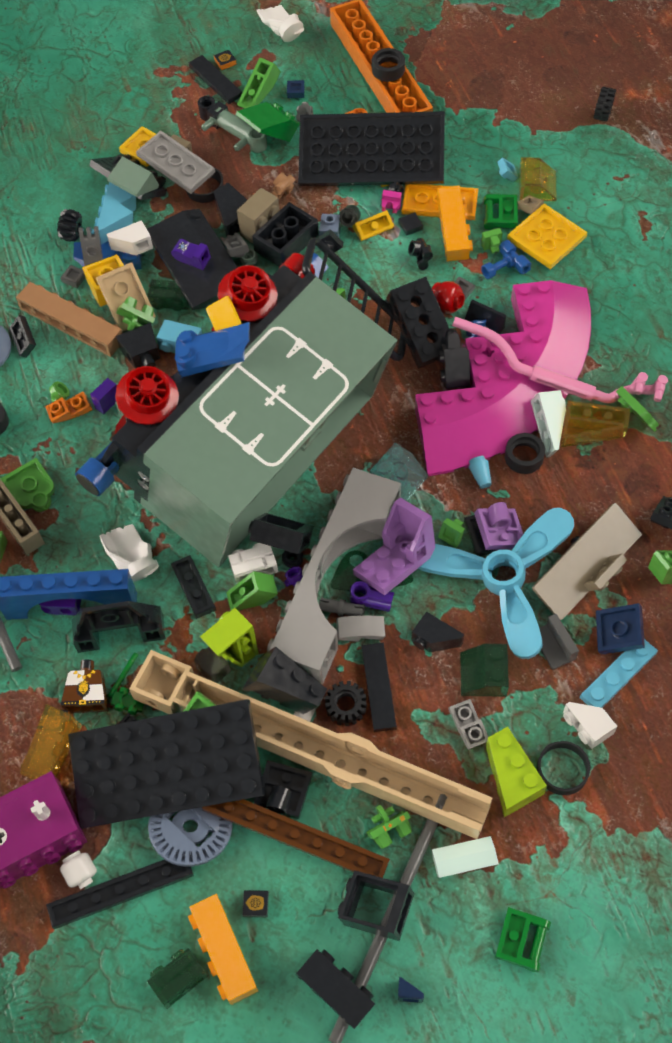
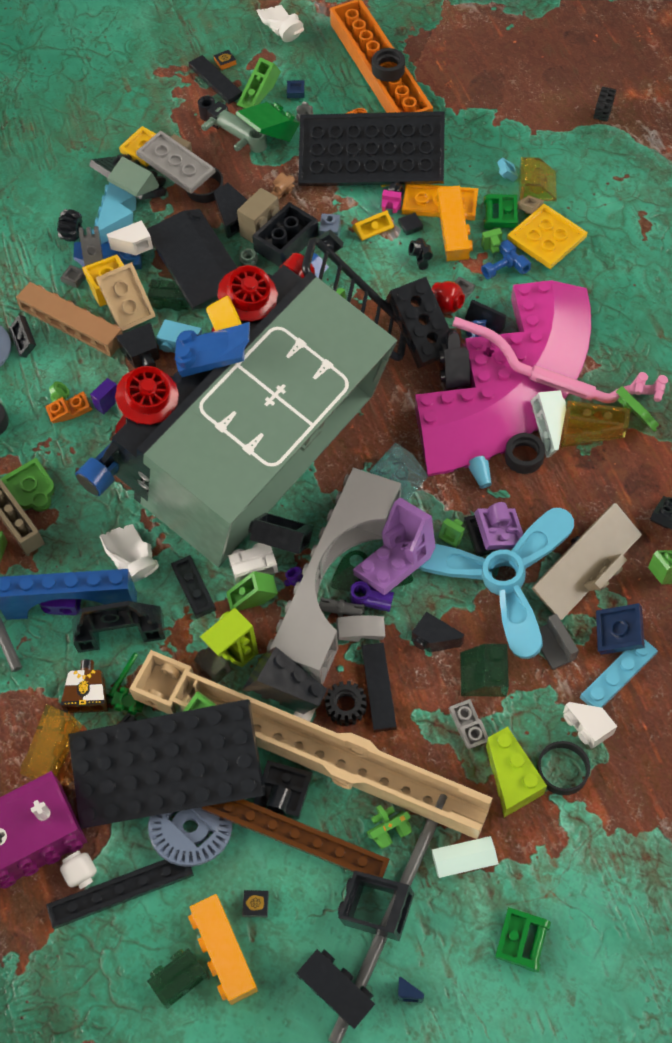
bright green hips [116,296,155,331] -> none
dark purple leg [171,239,211,270] -> none
dark grey hinge [220,232,249,258] -> none
black plate [282,550,303,568] -> none
pearl dark grey brick [339,205,361,227] -> none

